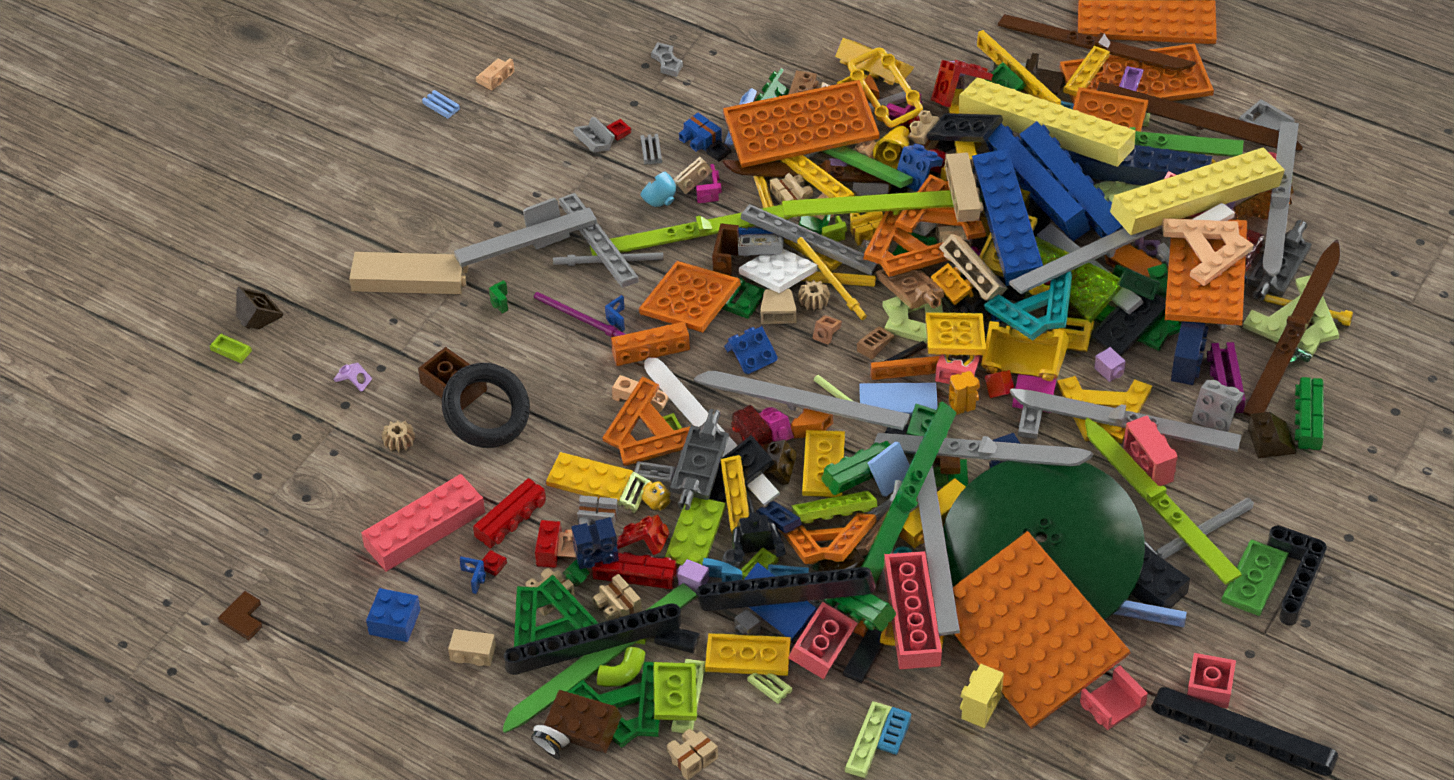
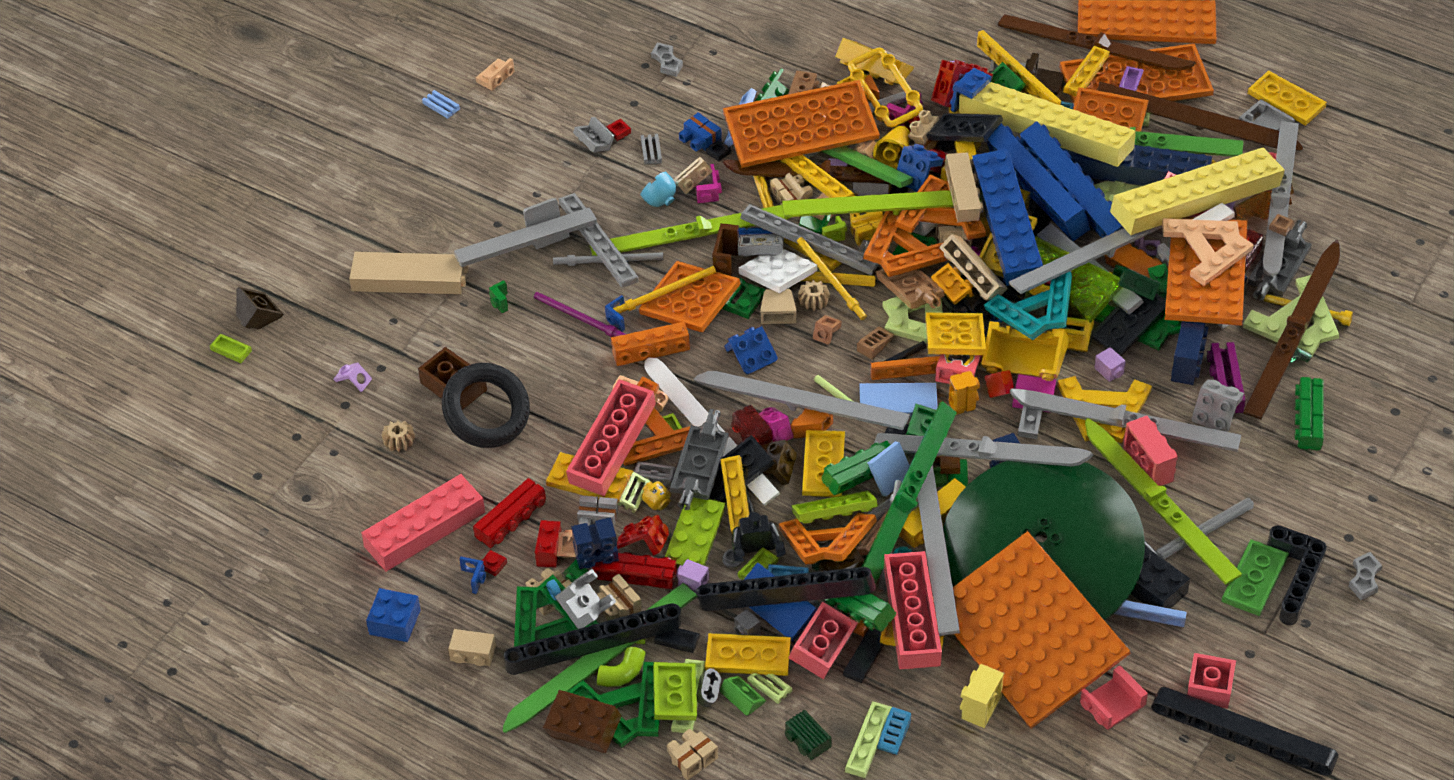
reddish brown tile [218,591,262,641] -> none
piece [531,725,570,760] -> none
dark azure slope [702,558,742,582] -> none
dark blue plate [756,501,801,533] -> none
dark brown slope [1248,412,1297,459] -> none
none -> dark azure tile [546,579,561,601]
none -> light grey panel [555,569,616,629]
none -> coral brick [566,379,656,496]
none -> yellow bar [613,266,716,314]
none -> beam [696,669,721,707]
none -> bright green slope [720,675,766,716]
none -> dark green brick [785,710,832,760]
none -> blue bracket [950,68,992,112]
none -> yellow plate [1247,70,1327,126]
none -> medium nougat tile [1269,214,1294,236]
none -> light grey tile [1349,552,1382,600]

